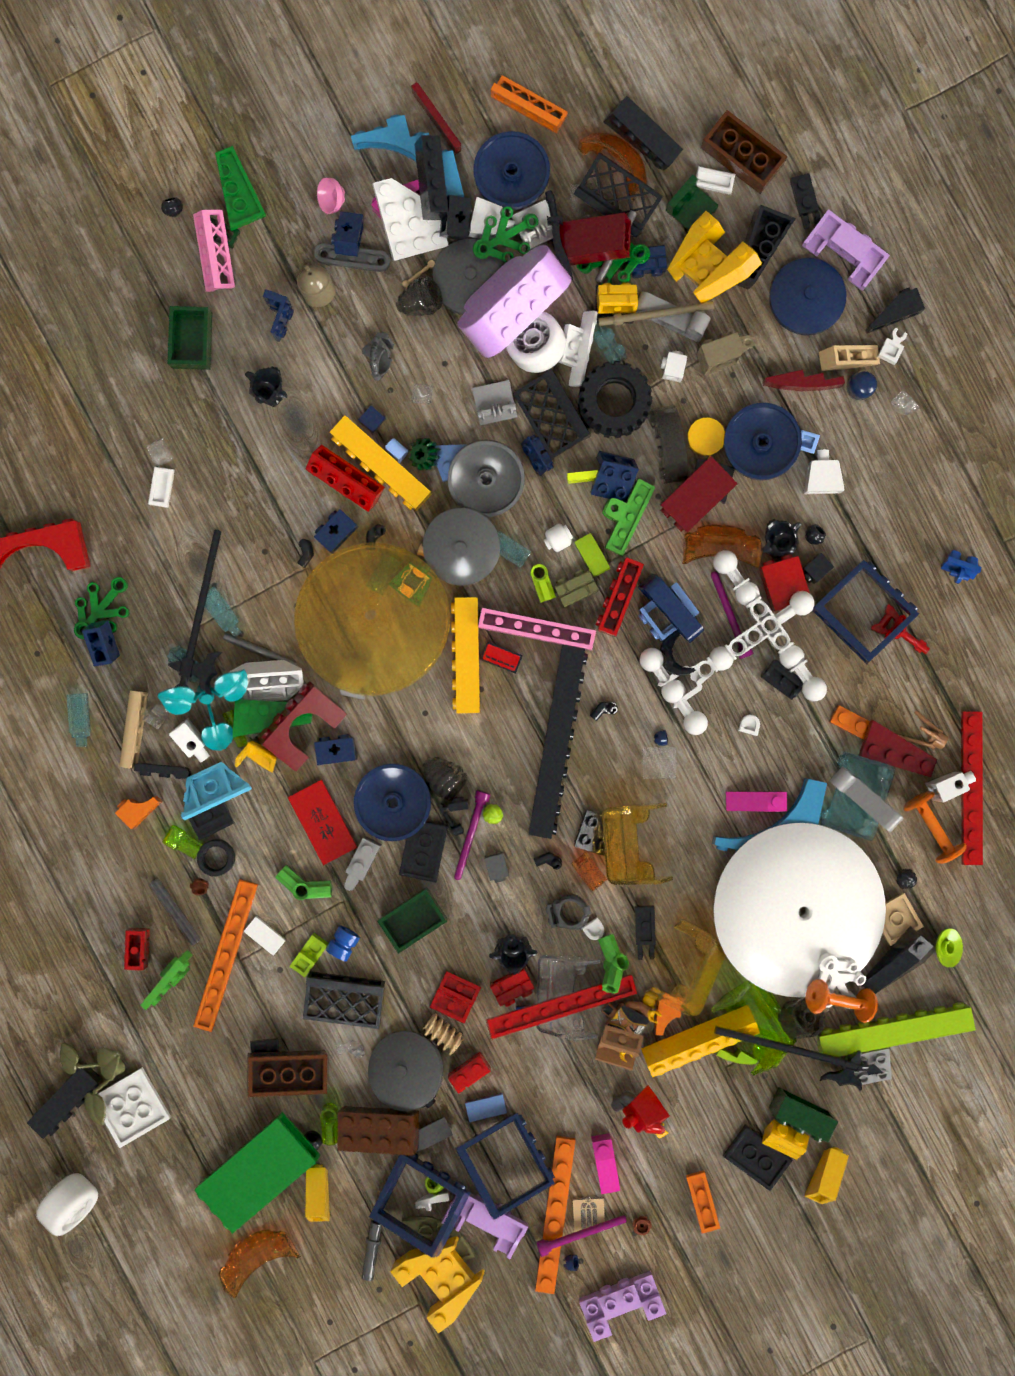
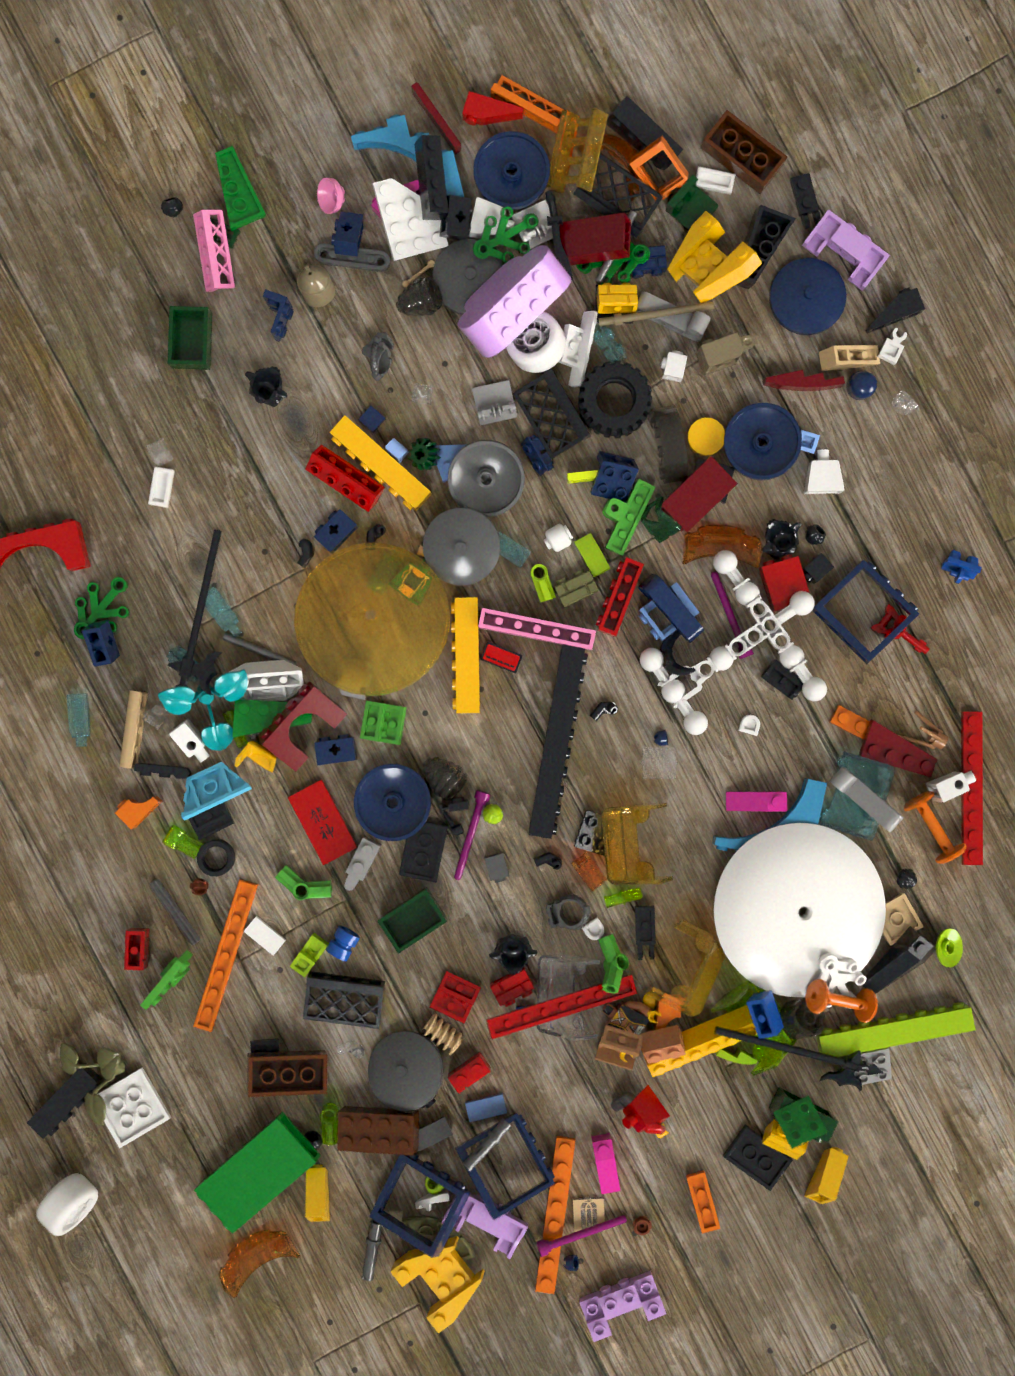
none -> bright green slope [360,701,407,745]
none -> red slope [462,91,524,126]
none -> dark grey pin [462,1119,512,1172]
none -> clear yellow fence [547,108,608,193]
none -> clear neon green axle [604,888,643,908]
none -> orange window [629,135,689,201]
none -> nougat brick [640,1025,686,1064]
none -> clear green piece [641,496,682,543]
none -> blue brick [746,990,784,1039]
none -> green hinge [773,1095,827,1149]

